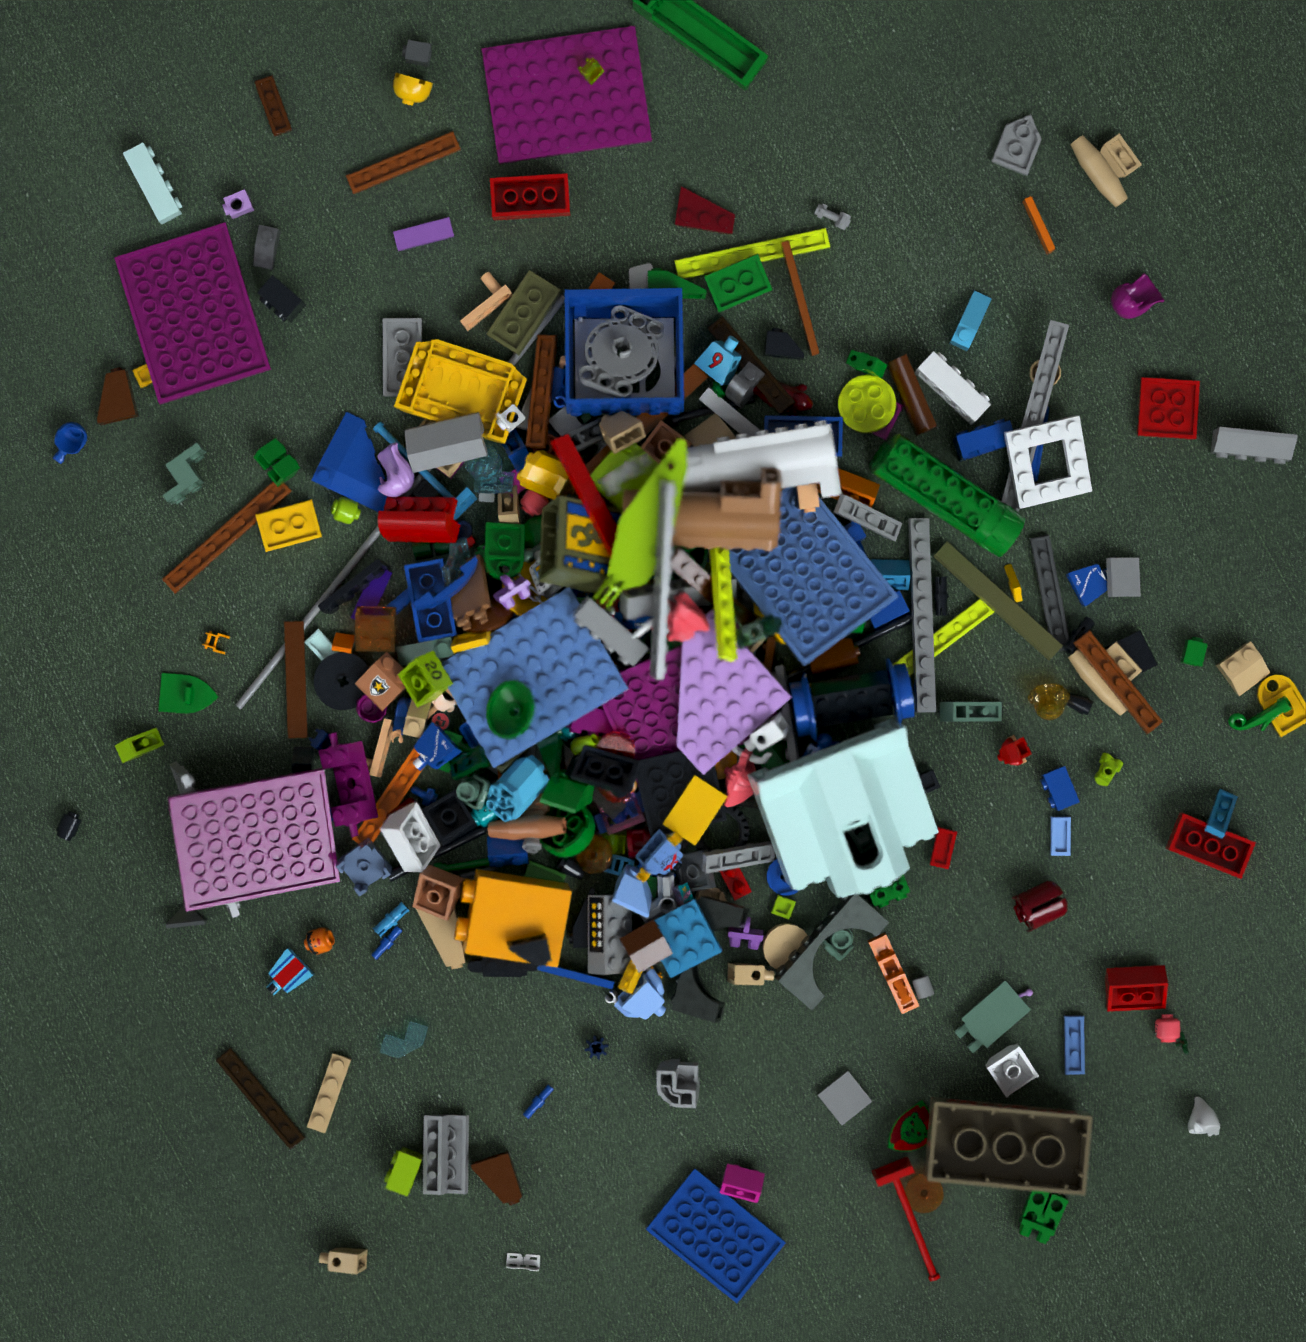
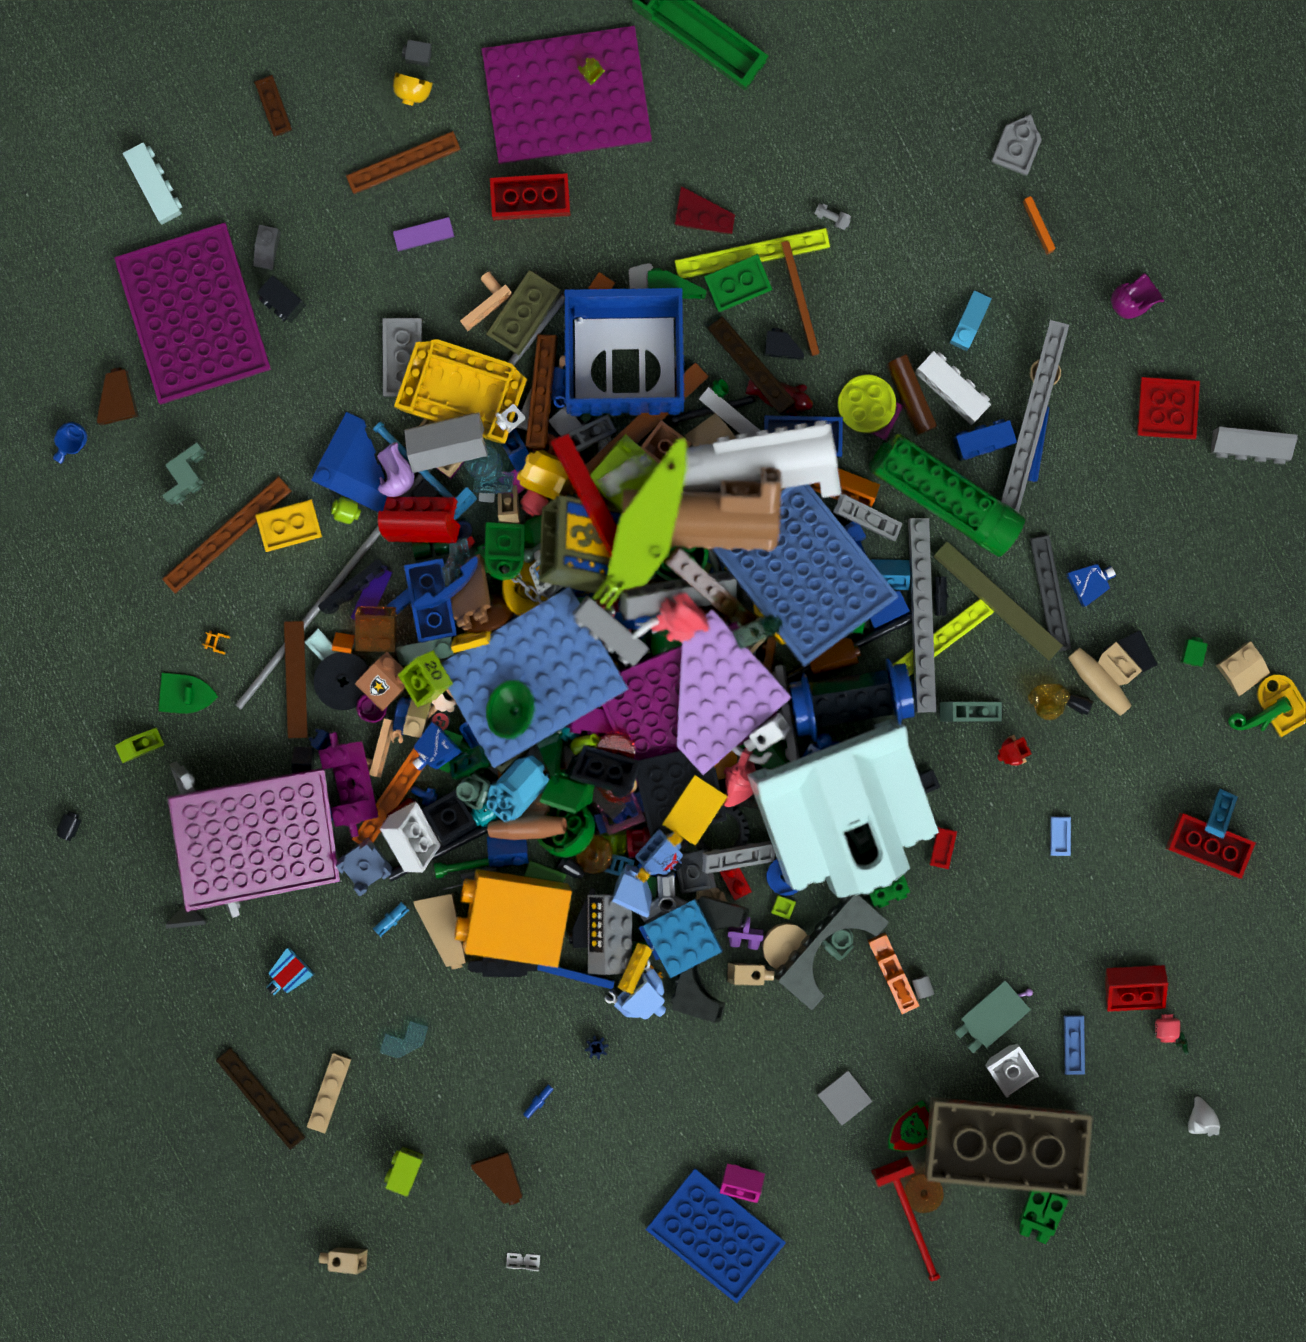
yellow tile [132,363,152,388] -> none
lavender brick [222,189,254,219] -> none
green piece [253,438,300,487] -> none
orange head [304,927,335,955] -> none
blue bar [371,926,403,960] -> none
nougat slope [412,865,465,921] -> none
light grey slope [423,1114,469,1195] -> none
medium lavender hips [493,574,531,609] -> none
black slope [507,934,552,966] -> none
light grey plate [522,837,542,853] -> none
light grey piece [579,305,664,398] -> none
tan torso [599,411,646,454] -> none
reddish brown slope [620,919,673,973] -> none
light grey plate [650,479,676,680] -> none
light grey brick [657,1059,700,1108] -> none
tile [672,882,695,906] -> none
medium azure torso [694,336,742,385] -> none
neon yellow plate [710,547,737,662] -> none
flat silver brick [725,362,765,409] -> none
light nougat brick [796,483,820,513] -> none
green piece [846,350,887,378] -> none
white plate [1004,415,1092,509] -> none
yellow tile [1004,564,1023,602] -> none
dark red cylinder [1011,881,1068,932] -> none
blue brick [1040,766,1080,811] -> none
black pin [1063,617,1095,654] -> none
tan plate [1070,133,1142,207] -> none
dark orange tile [1074,630,1163,734] -> none
lime plate [1094,753,1123,786] -> none
light grey tile [1106,558,1141,597] -> none

